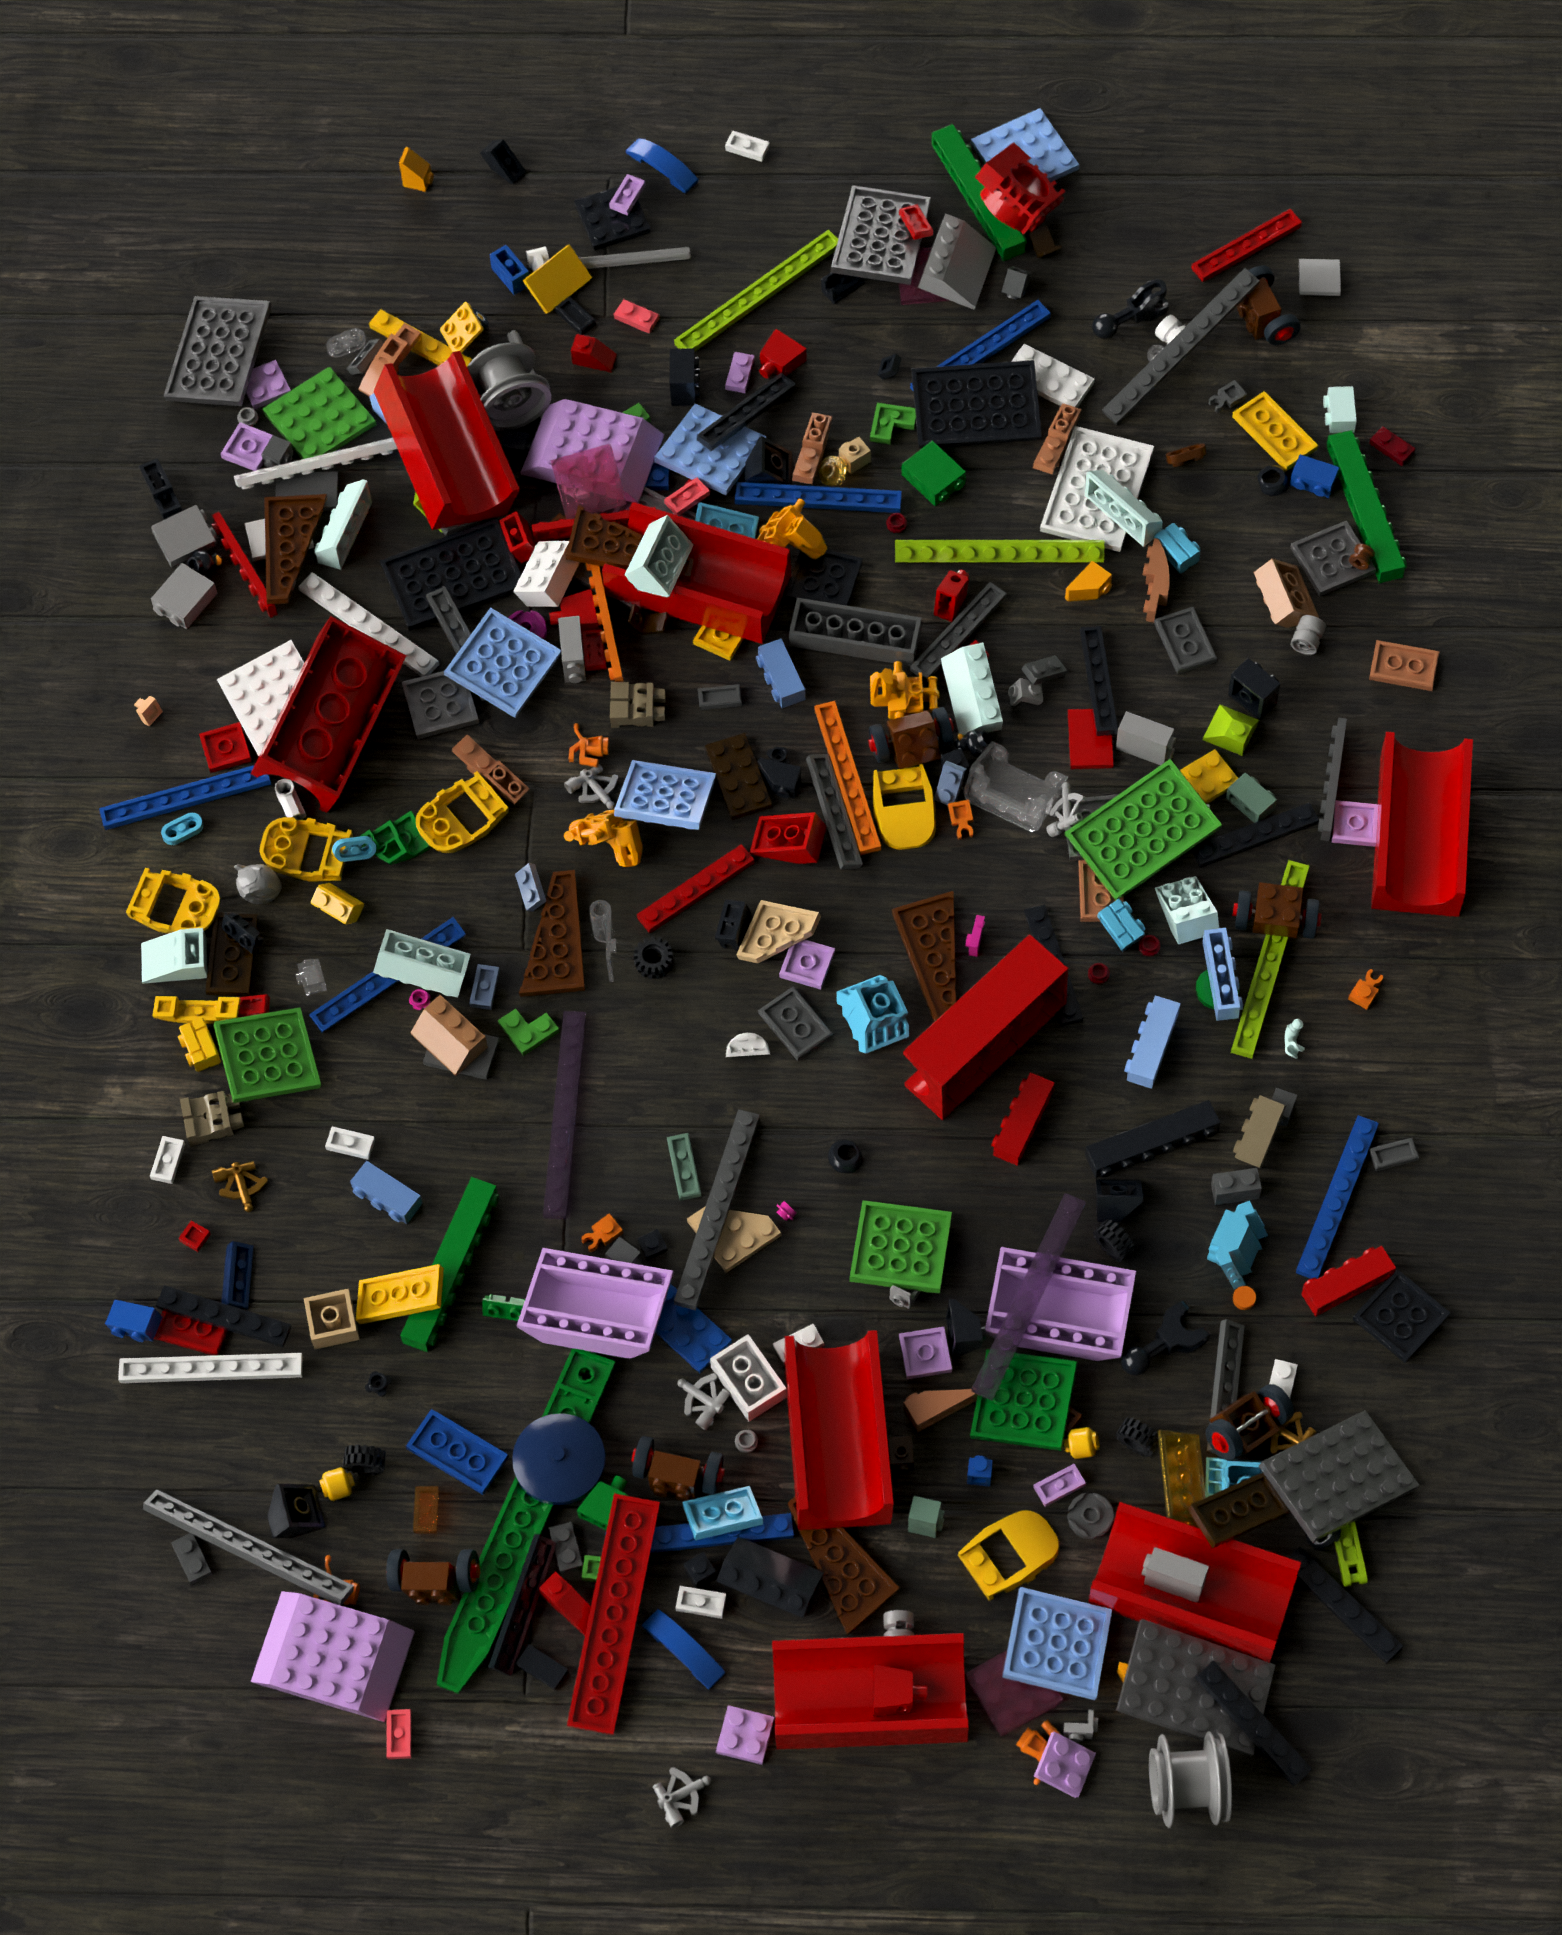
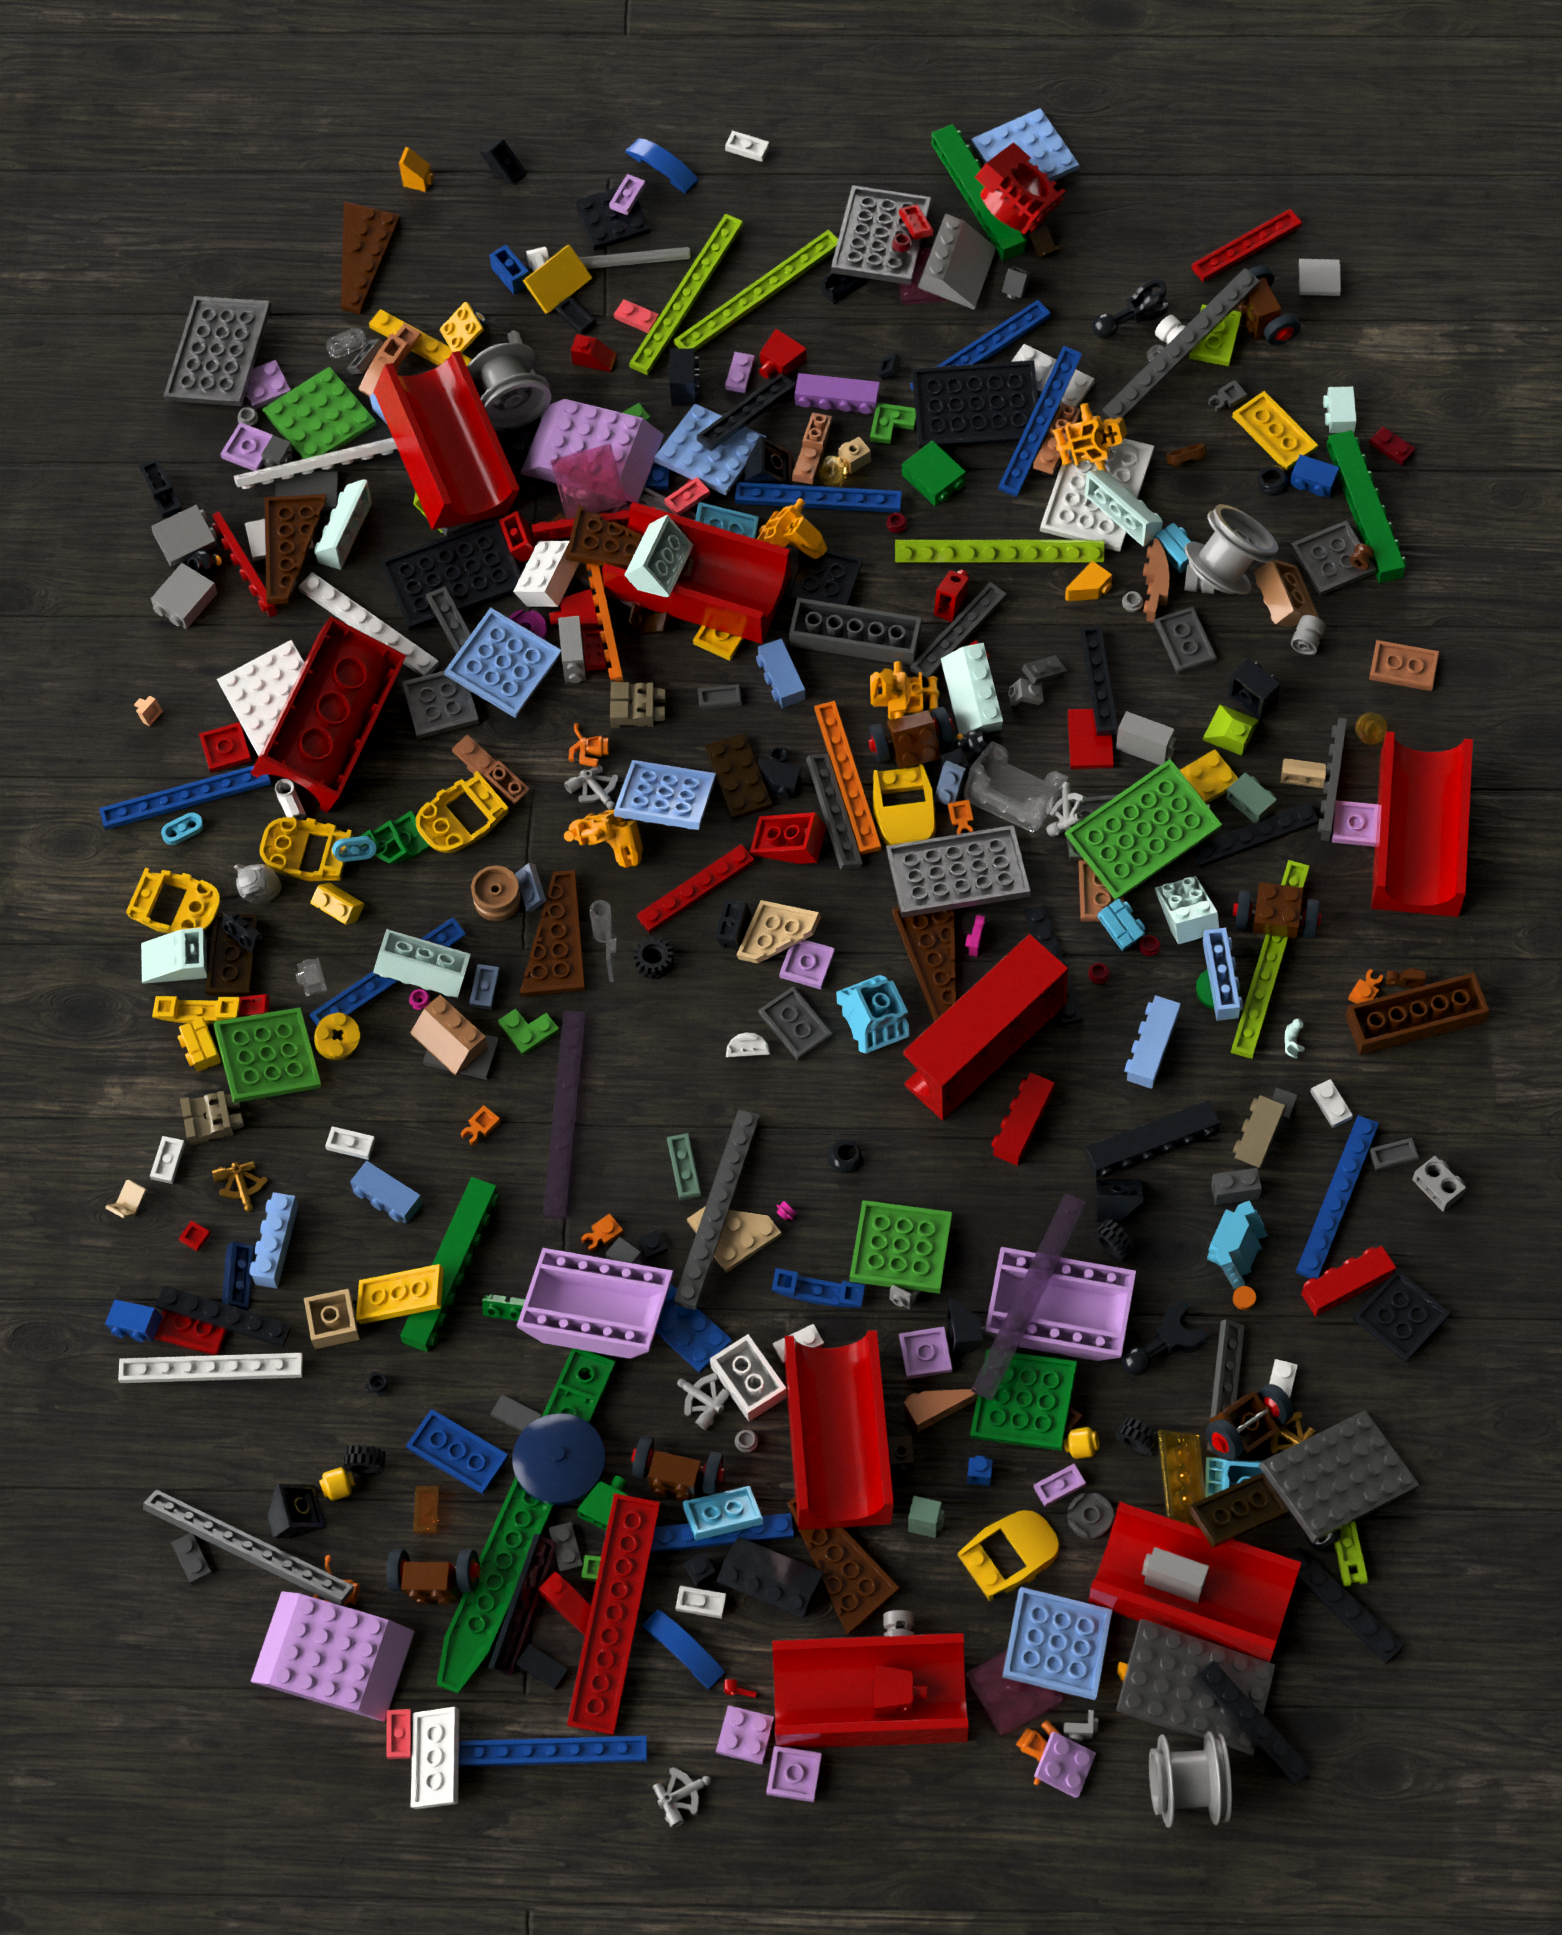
none -> tan bracket [106,1180,147,1218]
none -> light blue brick [250,1192,298,1289]
none -> yellow brick [314,1012,360,1060]
none -> reddish brown wing [341,201,401,315]
none -> white plate [411,1707,459,1809]
none -> blue plate [458,1736,647,1767]
none -> orange plate [461,1105,501,1146]
none -> medium nougat wheel [471,865,521,922]
none -> dark grey tile [490,1395,542,1432]
none -> lime plate [629,214,743,375]
none -> red hand [724,1679,757,1698]
none -> lavender plate [766,1746,822,1802]
none -> blue slope [771,1268,865,1308]
none -> medium lavender brick [795,373,879,414]
none -> flat silver plate [886,825,1031,918]
none -> dark red plate [892,234,912,252]
none -> blue plate [998,346,1082,497]
none -> light orange piece [1053,403,1127,472]
none -> light grey plate [1122,591,1143,612]
none -> light grey wheel [1184,504,1278,594]
none -> light grey wheel [1184,564,1214,594]
none -> lime plate [1189,304,1242,366]
none -> tan panel [1280,758,1326,788]
none -> white plate [1310,1079,1353,1128]
none -> reddish brown brick [1345,973,1489,1056]
none -> clear yellow plate [1355,712,1387,744]
none -> reddish brown plate [1386,968,1426,988]
none -> light grey brick [1412,1156,1466,1212]

